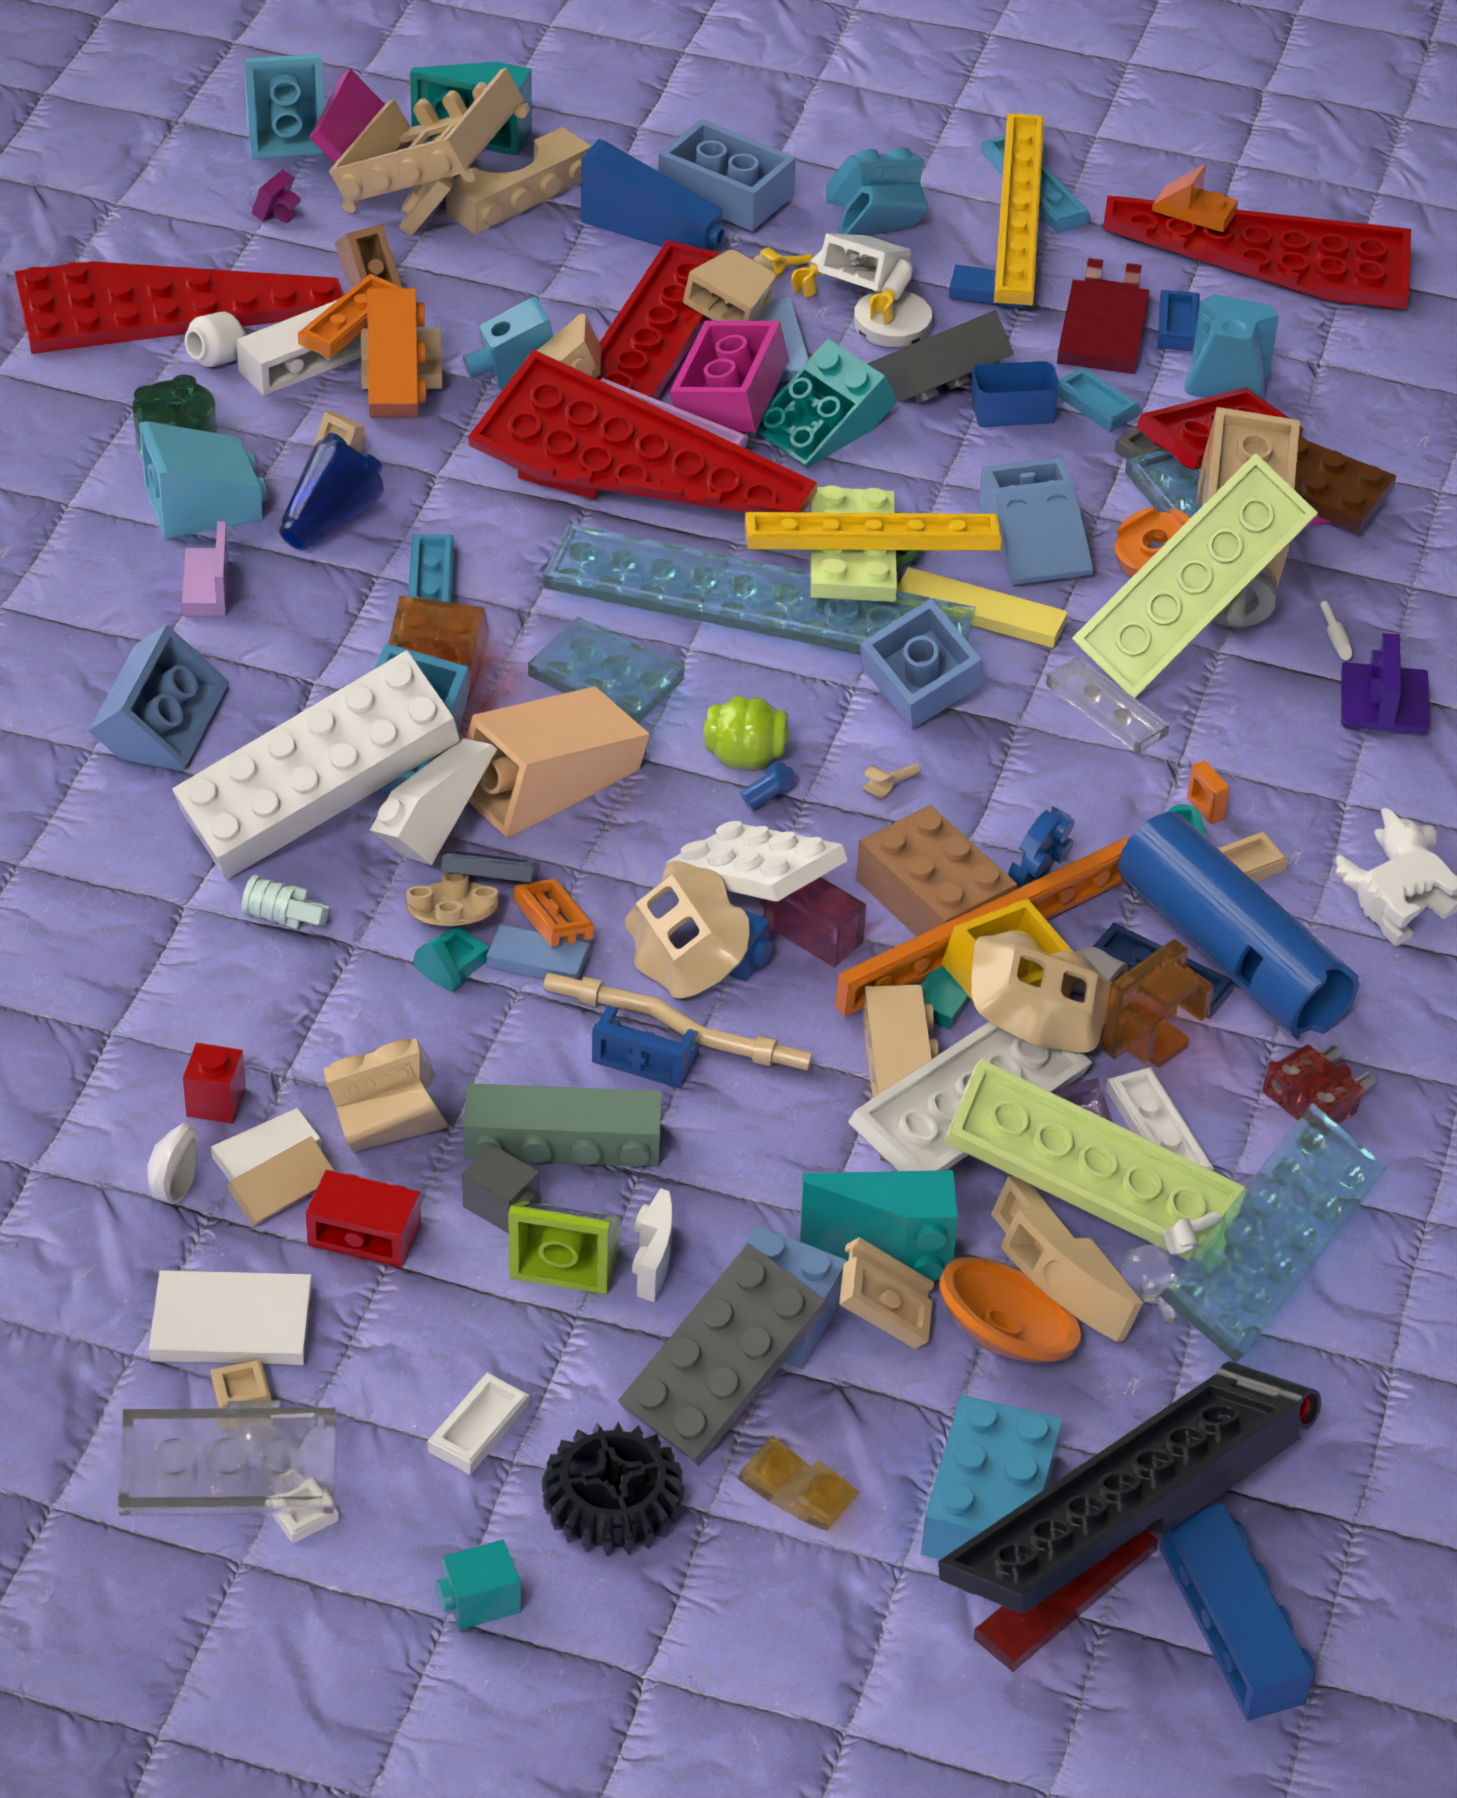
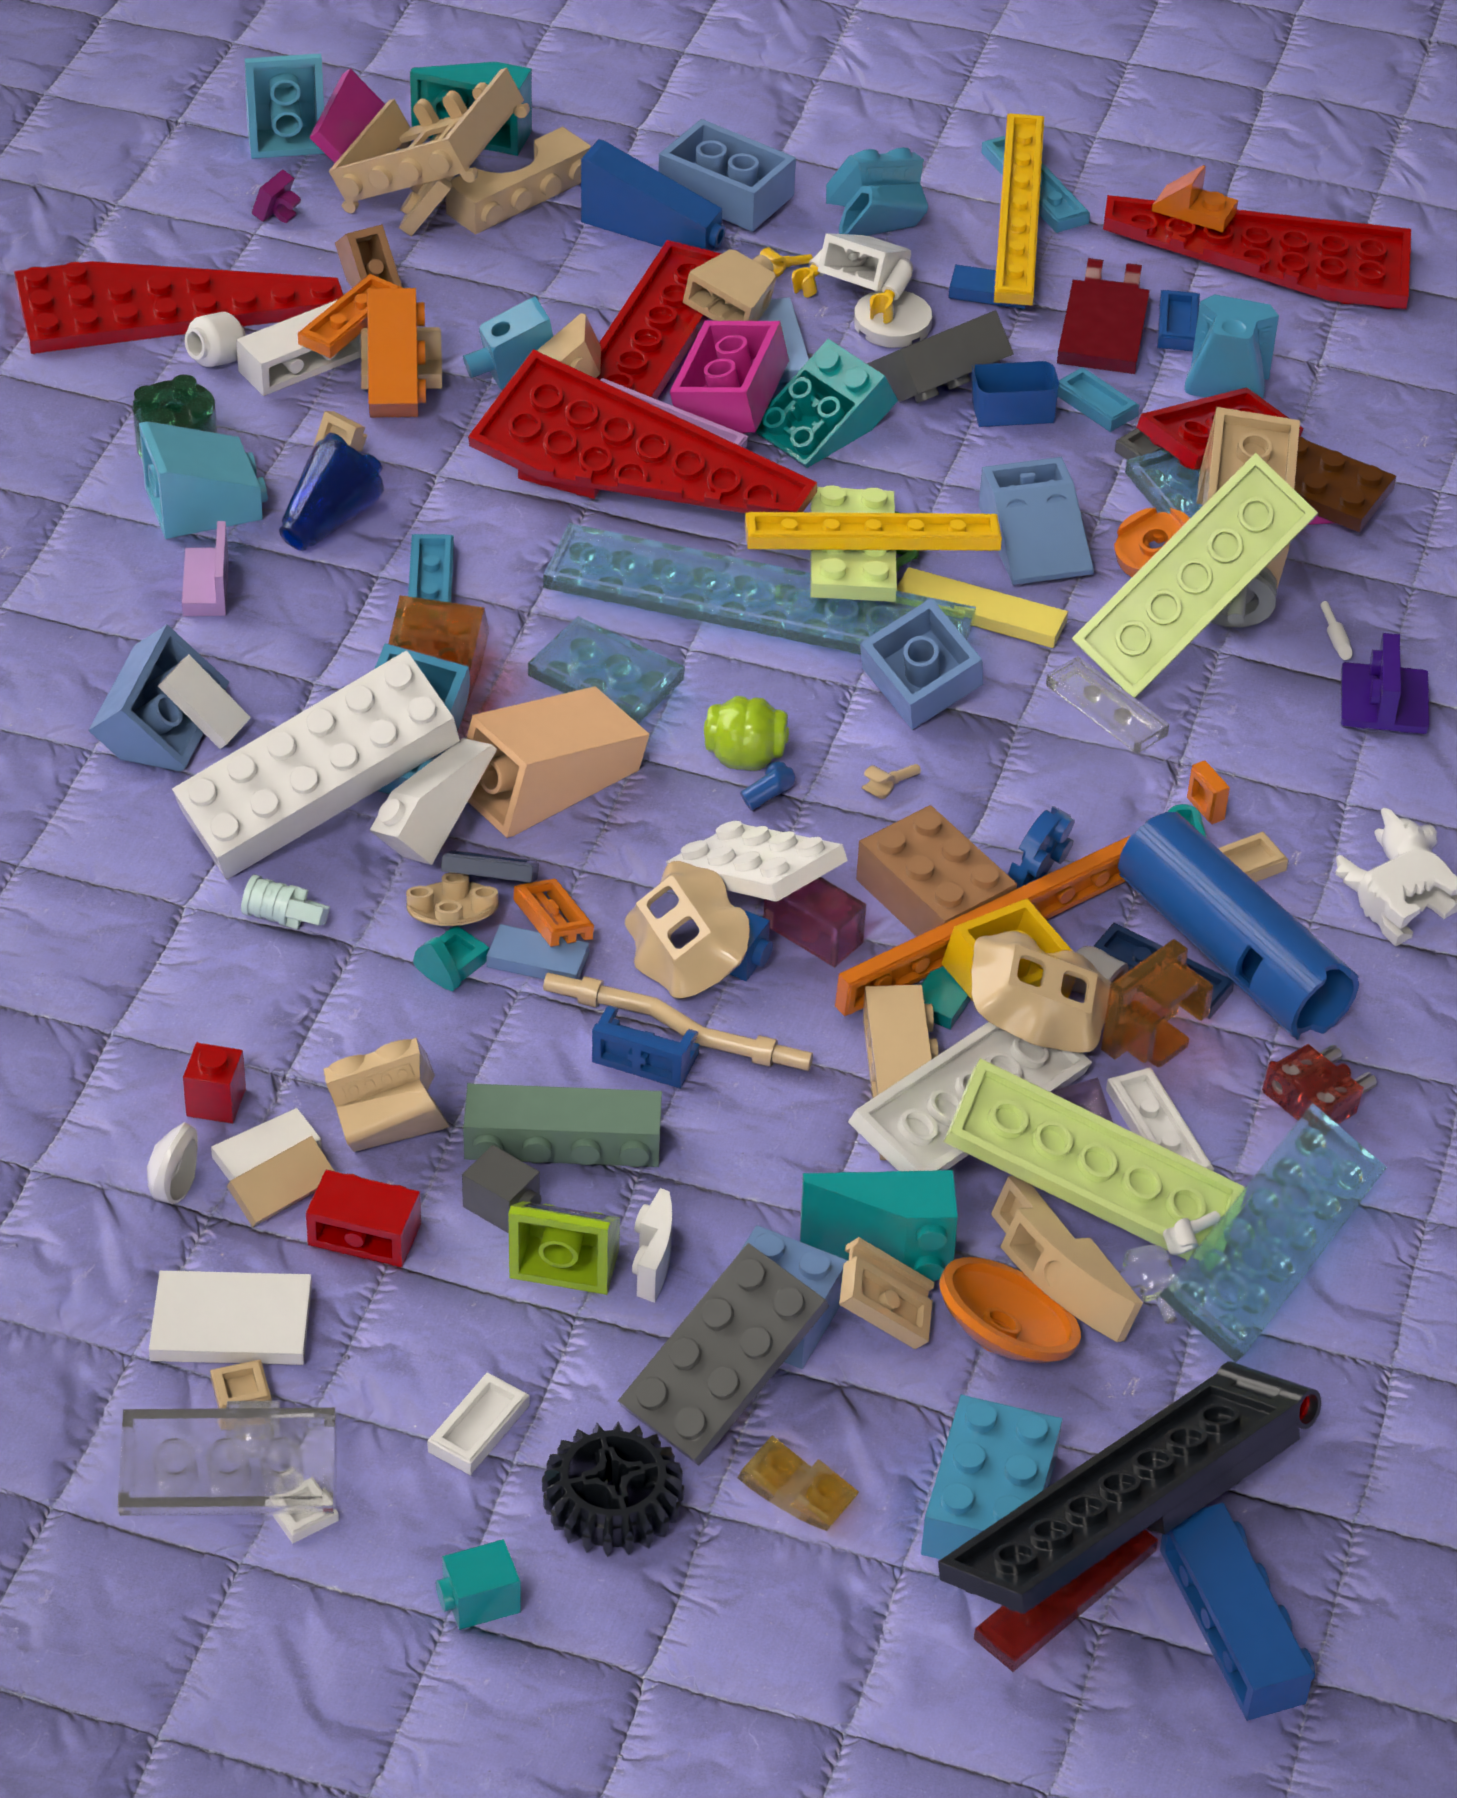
none -> white tile [158,655,251,749]

